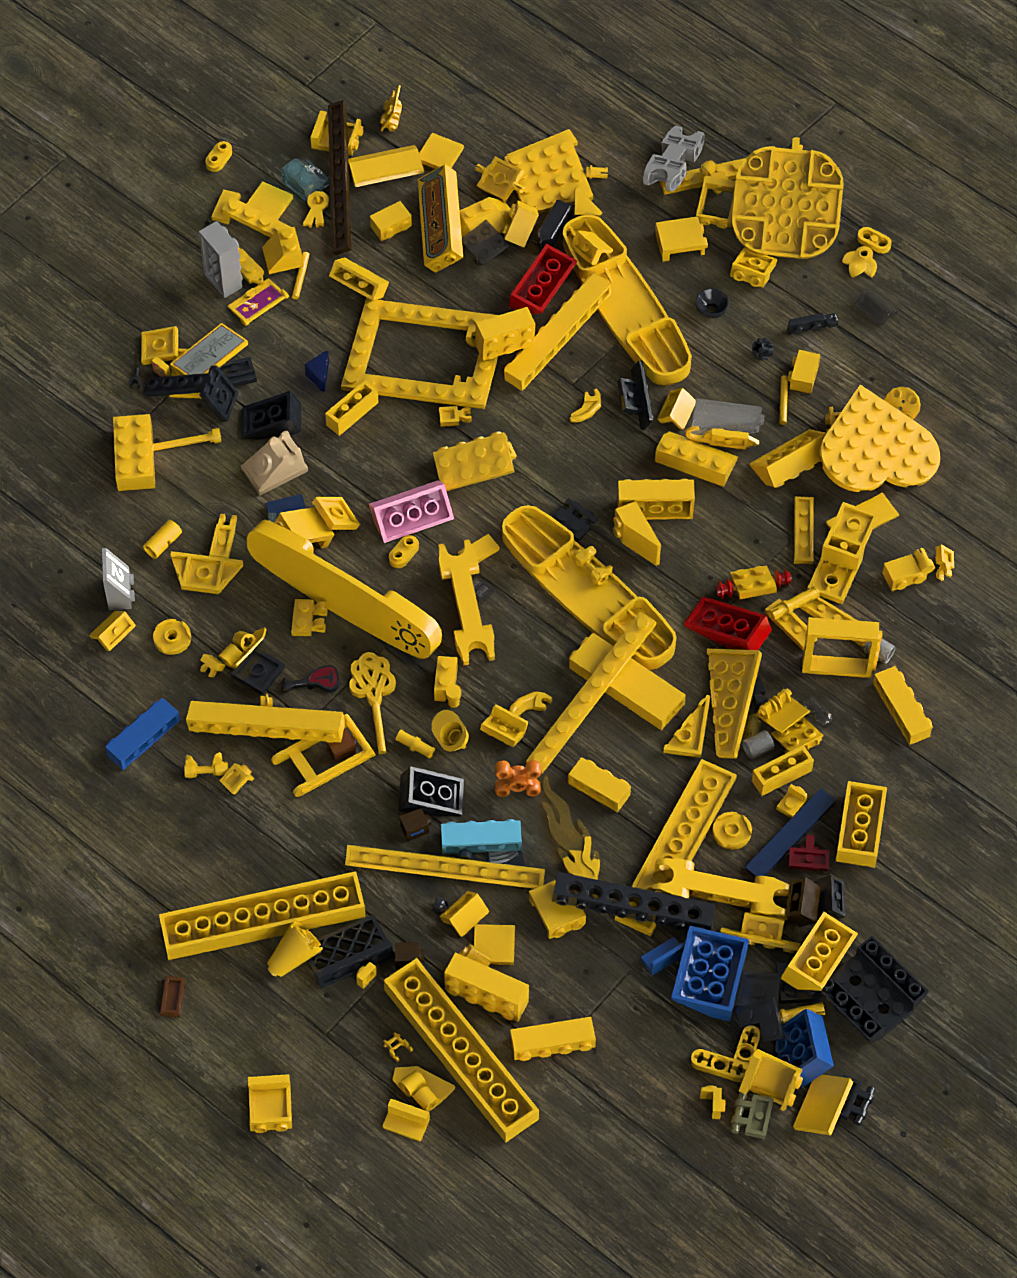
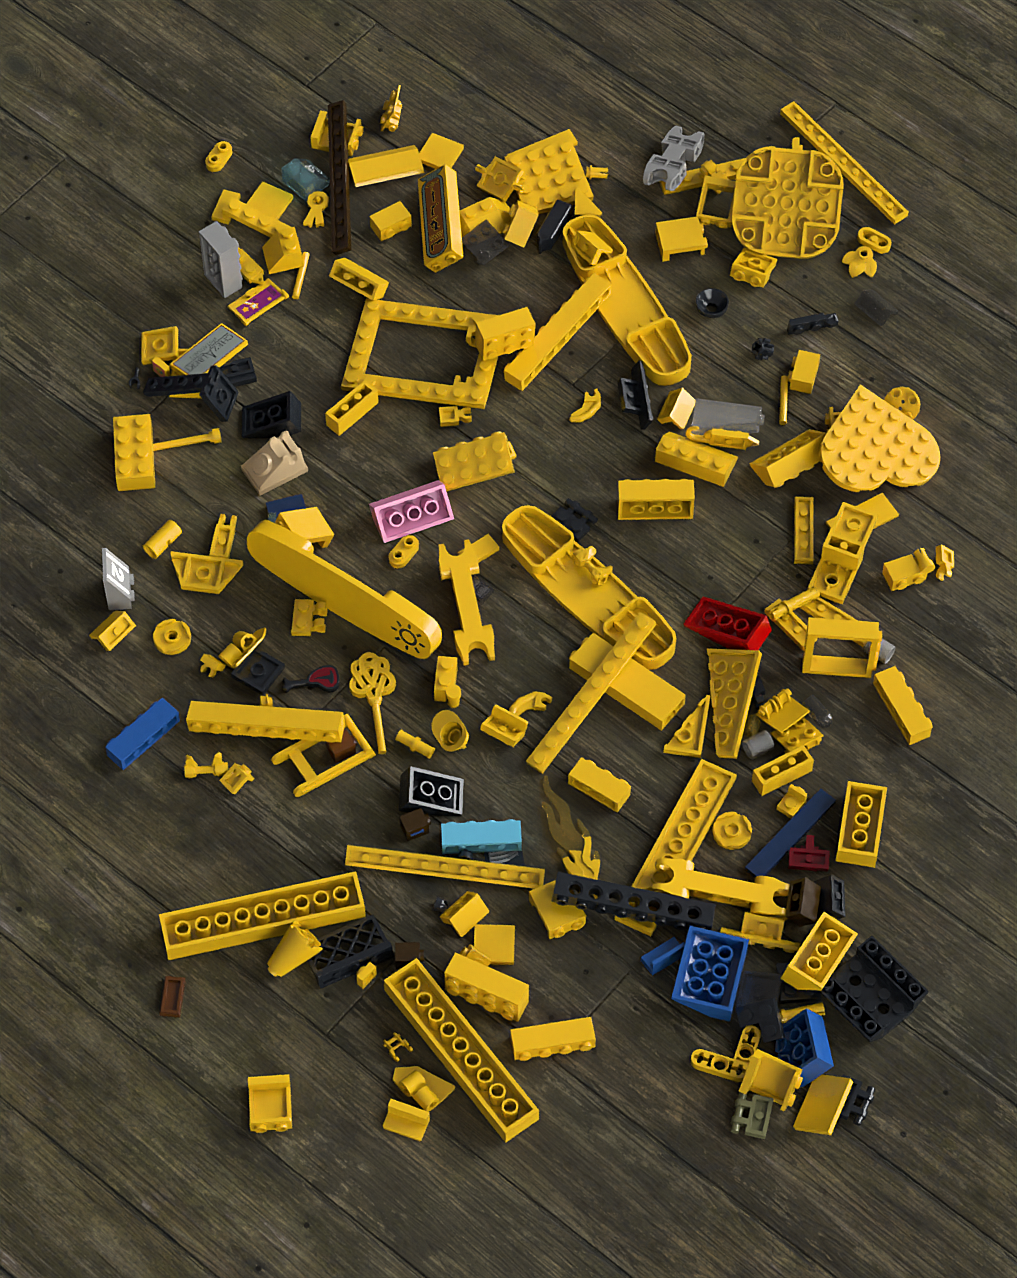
clear blue slope [305,351,329,391] -> none
yellow plate [312,497,360,530] -> none
orange gear [494,760,541,797] -> none
red slope [509,244,577,314] -> none
yellow slope [613,501,661,566] -> none
yellow bracket [700,1085,725,1119] -> none
yellow plate [715,565,792,599] -> none
none -> yellow plate [780,101,909,225]

